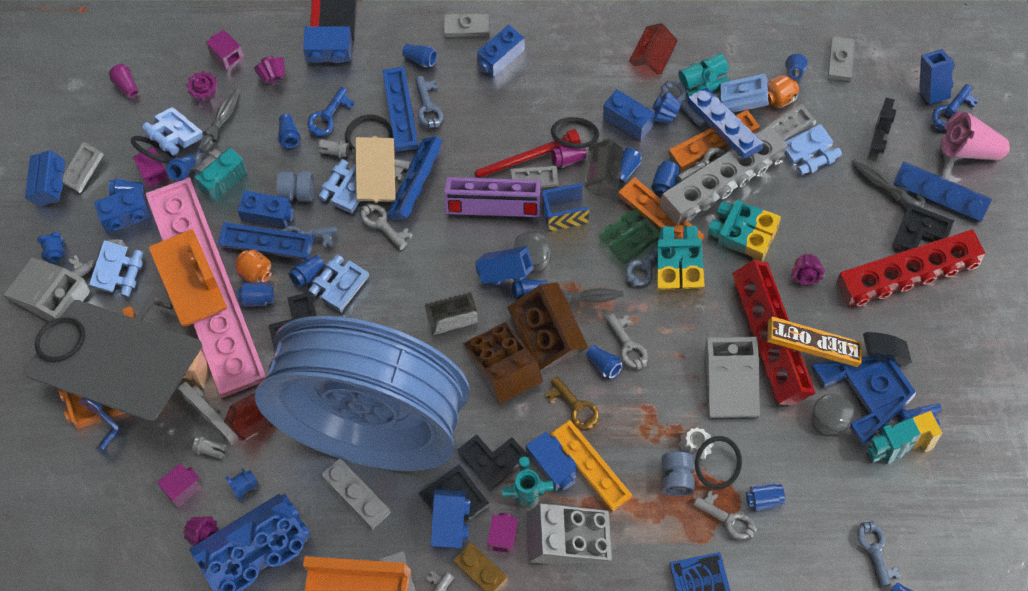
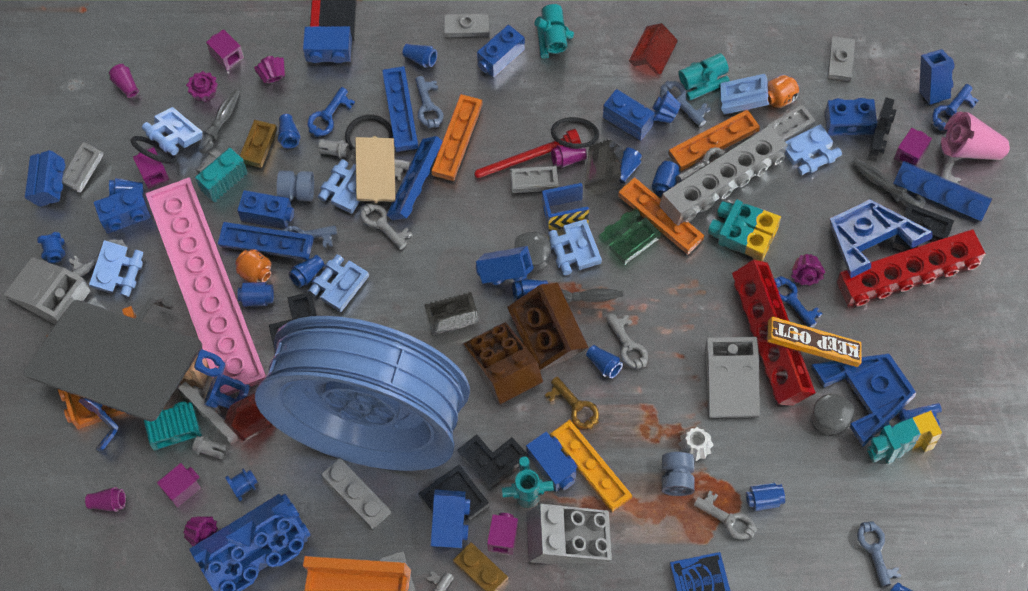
black tyre [34,317,85,362] -> none
orange bracket [149,229,227,327] -> none
blue cone [166,155,196,181] -> none
medium lavender brick [445,177,542,217] -> none
sand blue piece [626,245,657,287] -> none
teal hips [656,226,705,290] -> none
plate [688,87,763,159] -> none
black tyre [695,436,742,490] -> none
blue cone [785,54,808,80] -> none
black slope [863,332,912,366] -> none
none -> magenta cone [85,487,126,512]
none -> teal brick [144,402,202,451]
none -> blue piece [194,349,250,411]
none -> pearl gold plate [240,119,277,168]
none -> orange plate [432,94,483,181]
none -> teal pin [534,4,574,59]
none -> light blue plate [548,219,602,275]
none -> blue piece [774,276,823,328]
none -> blue brick [824,98,877,136]
none -> wing [830,199,932,278]
none -> magenta brick [894,127,932,166]

